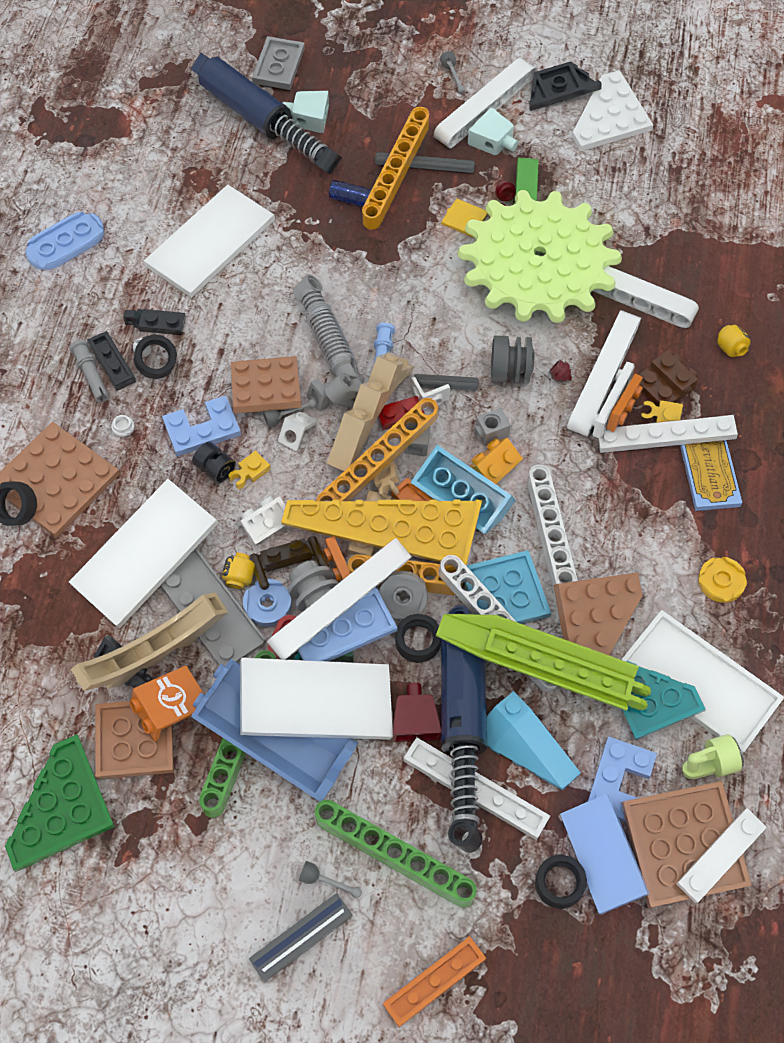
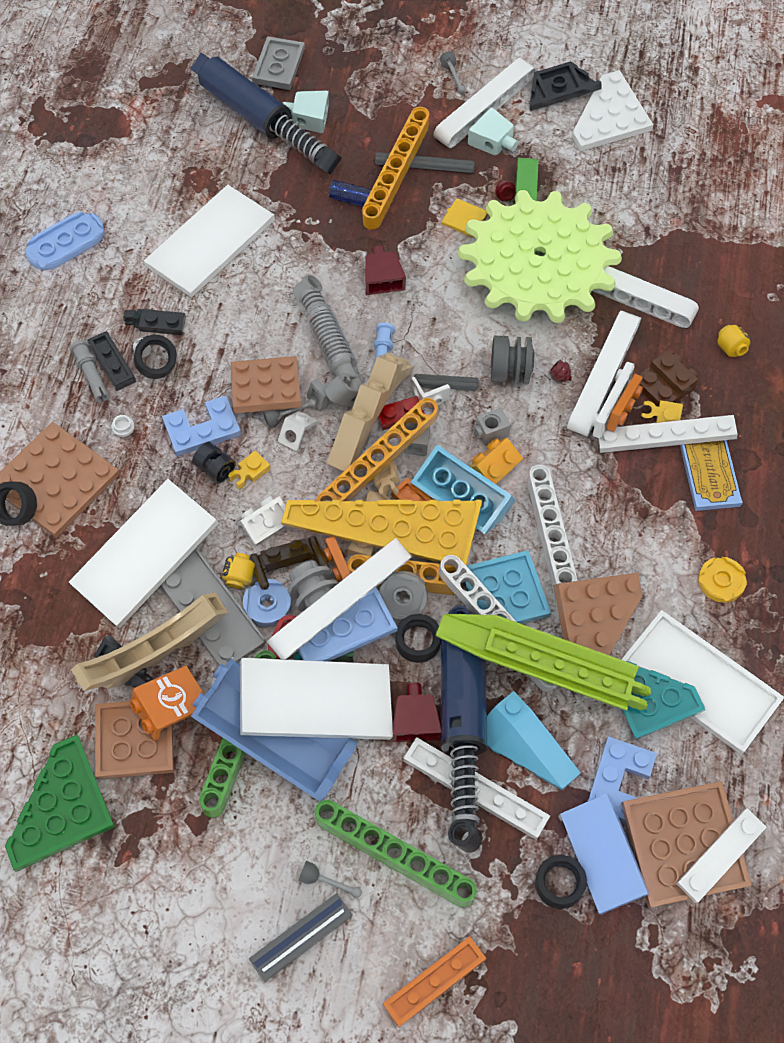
yellowish green piece [682,734,743,779] -> none
none -> dark red torso [365,246,406,295]

